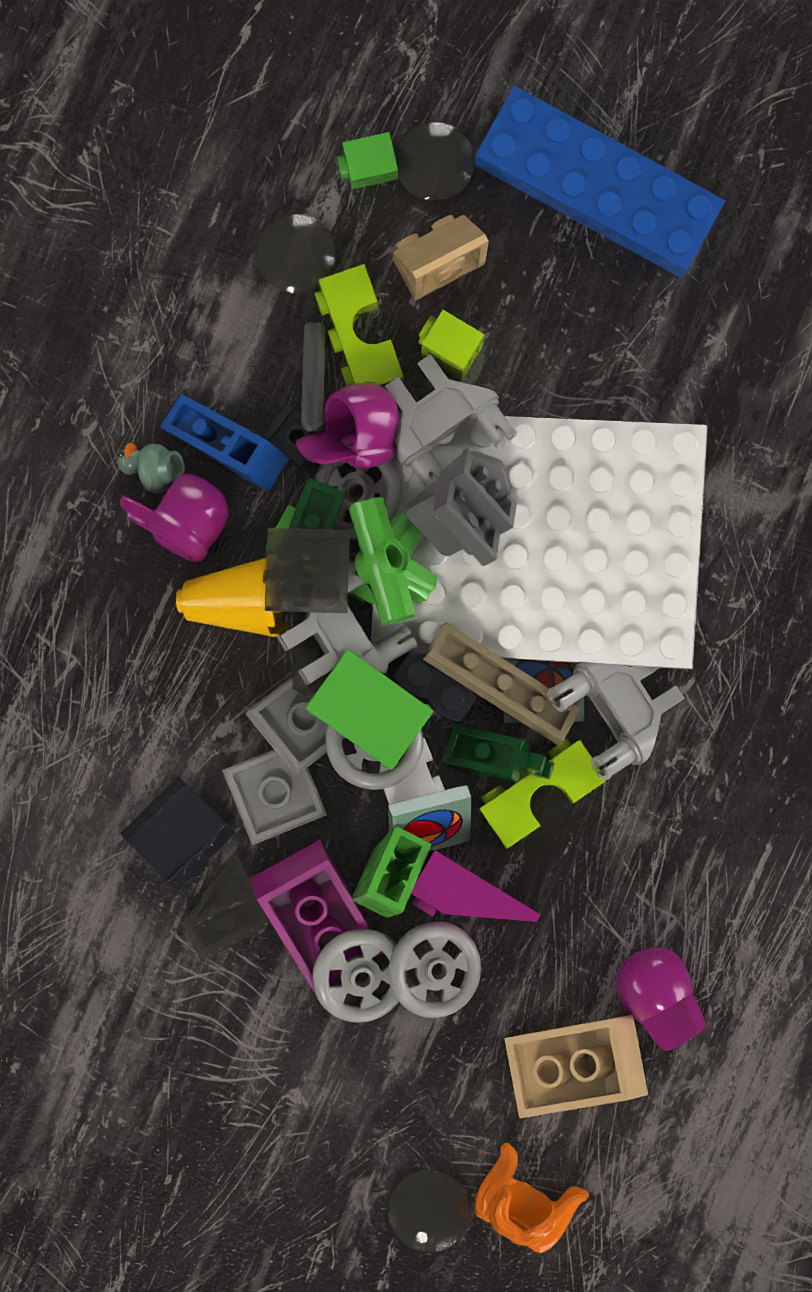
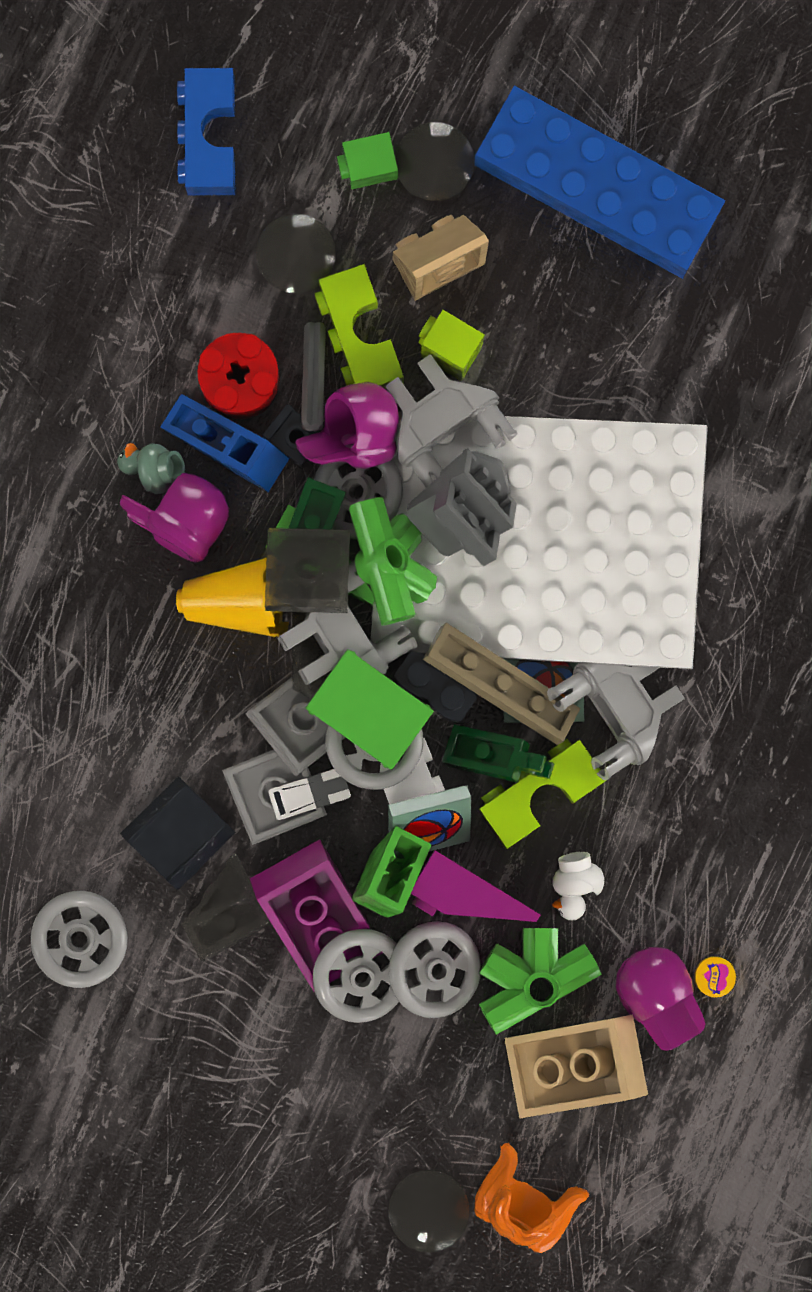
none -> light grey plate [31,891,128,988]
none -> blue arch [177,68,235,195]
none -> red brick [197,333,280,419]
none -> sticker [268,769,351,820]
none -> bright green piece [479,928,602,1035]
none -> white animal [552,852,604,921]
none -> yellow tile [694,956,736,997]

